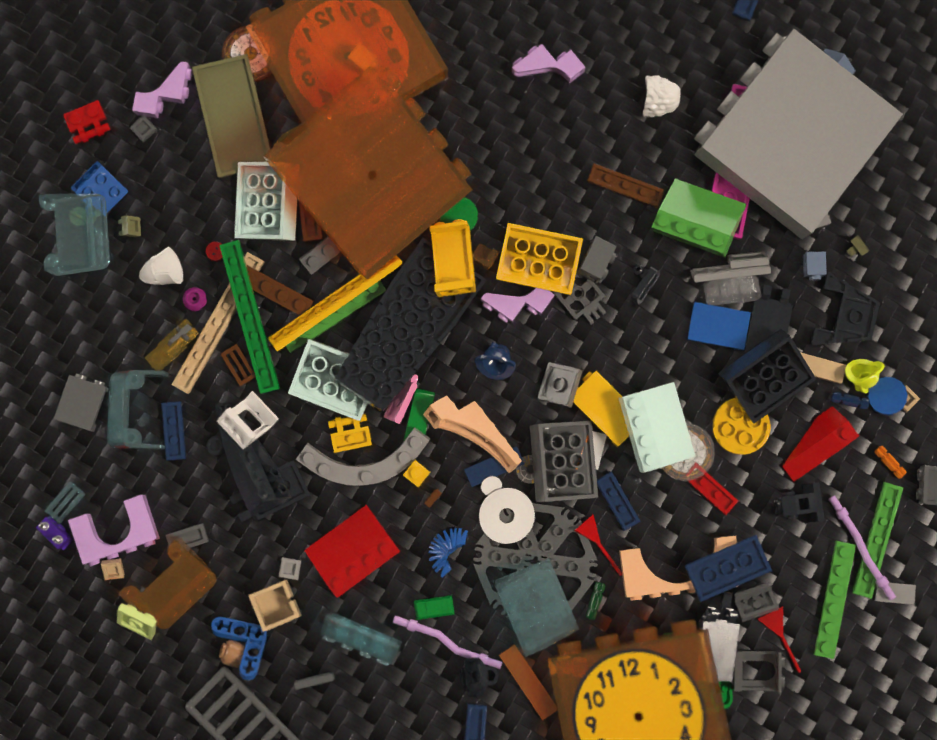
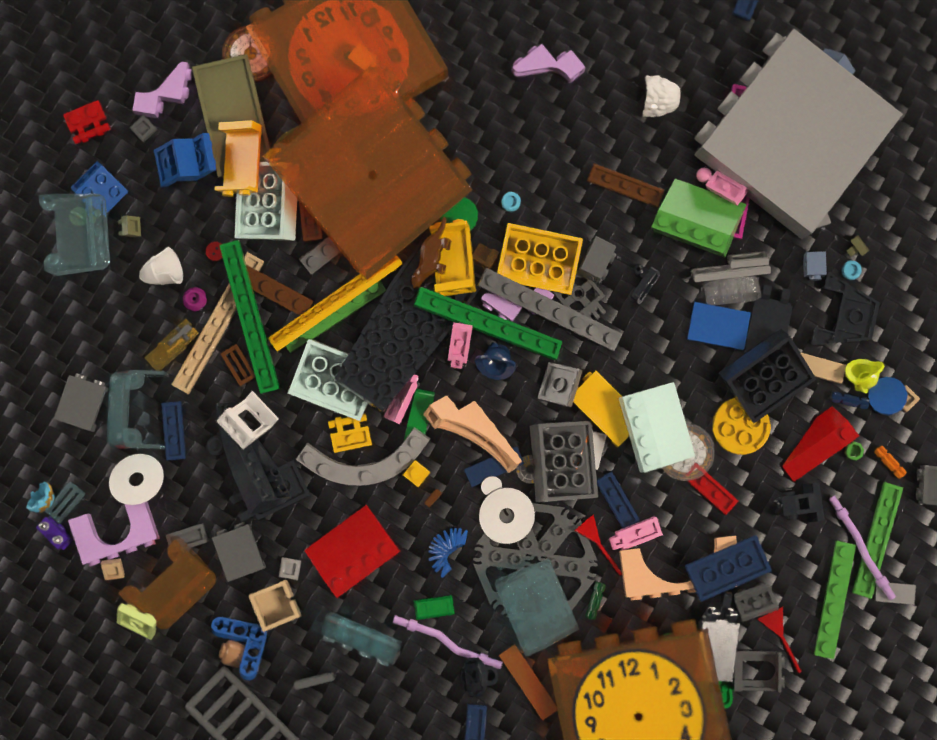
none -> medium azure hair [27,482,54,513]
none -> white sticker [109,454,164,505]
none -> blue bracket [154,133,216,187]
none -> dark grey panel [212,522,266,582]
none -> yellow panel [215,120,262,197]
none -> reddish brown animal [411,217,452,289]
none -> green plate [413,287,563,360]
none -> bright pink hinge [448,322,473,369]
none -> dark grey plate [477,268,622,351]
none -> medium azure tile [501,192,521,212]
none -> bright pink hinge [609,516,663,551]
none -> bright pink plate [697,168,748,206]
none -> medium azure tile [841,261,862,280]
none -> bright green tile [844,441,864,461]

